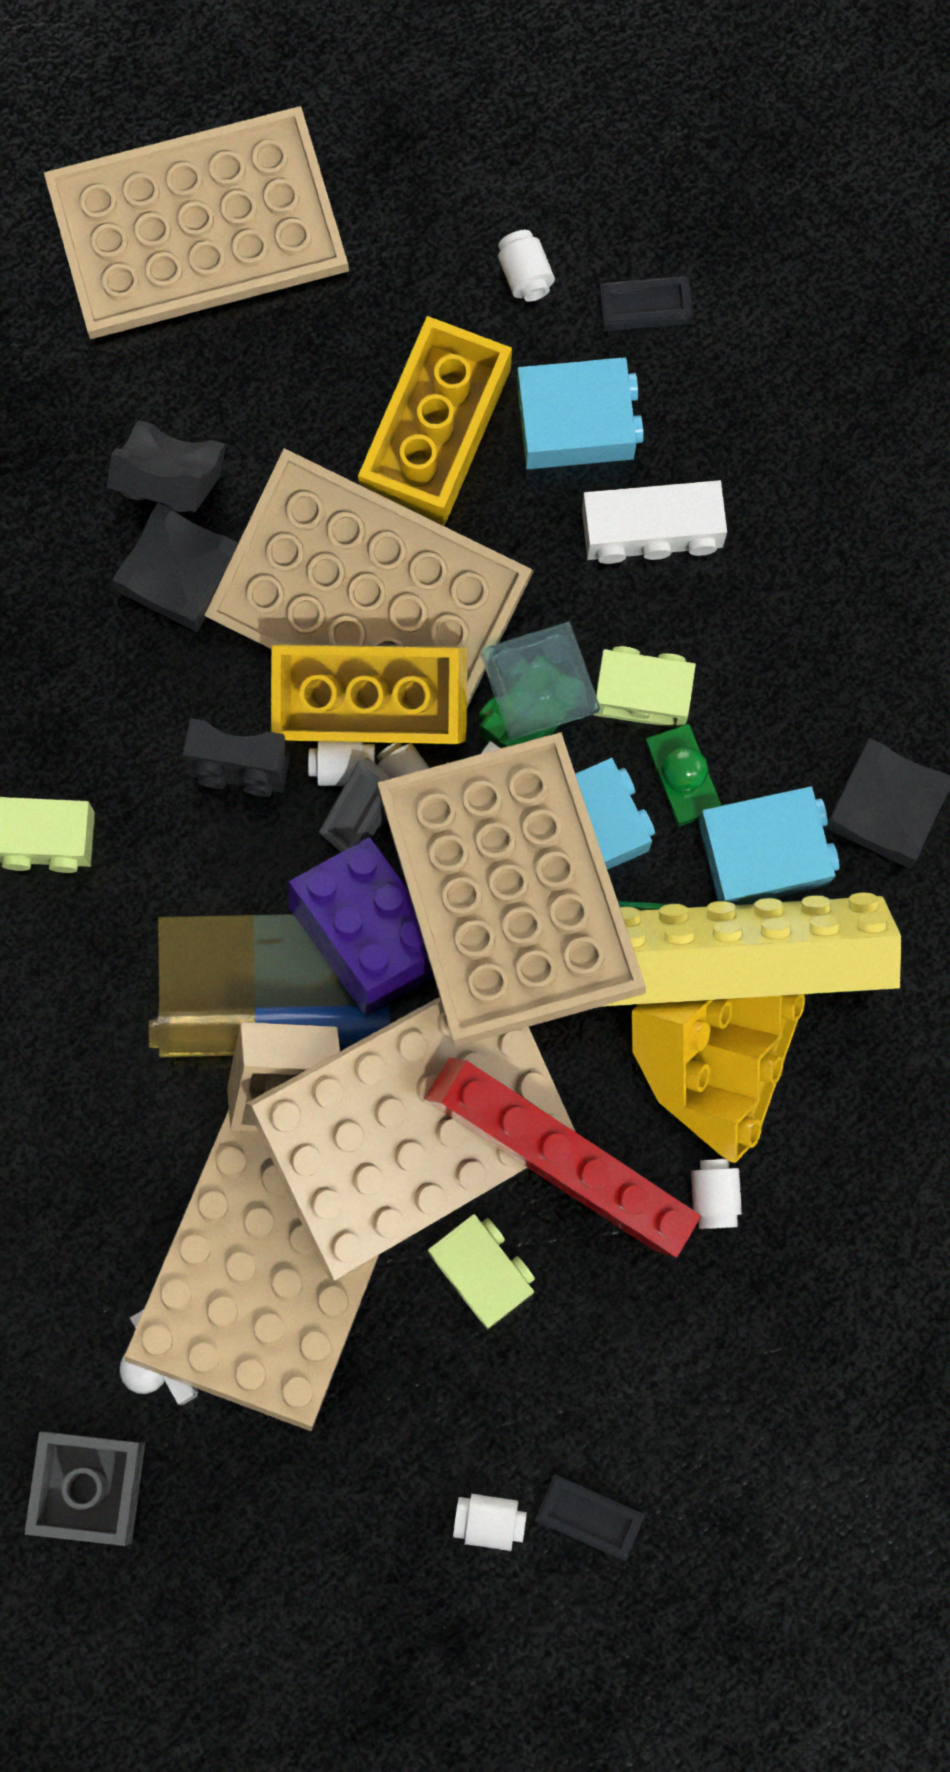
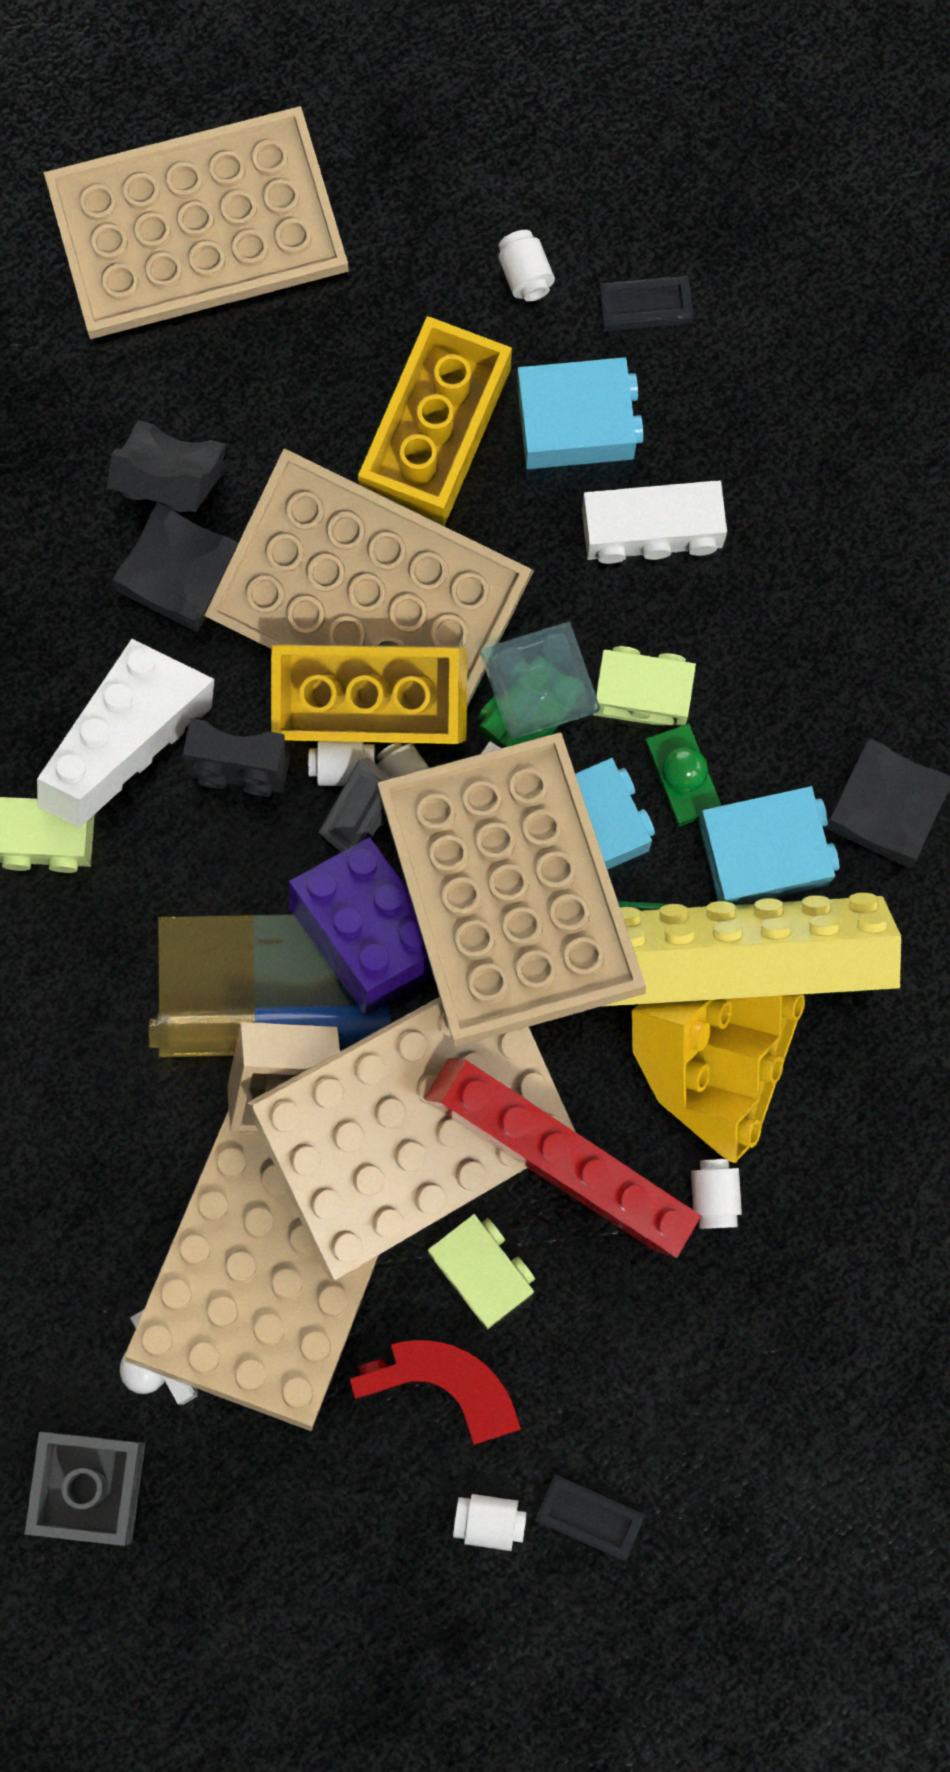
none -> white wedge [37,639,214,828]
none -> red arch [350,1340,521,1445]

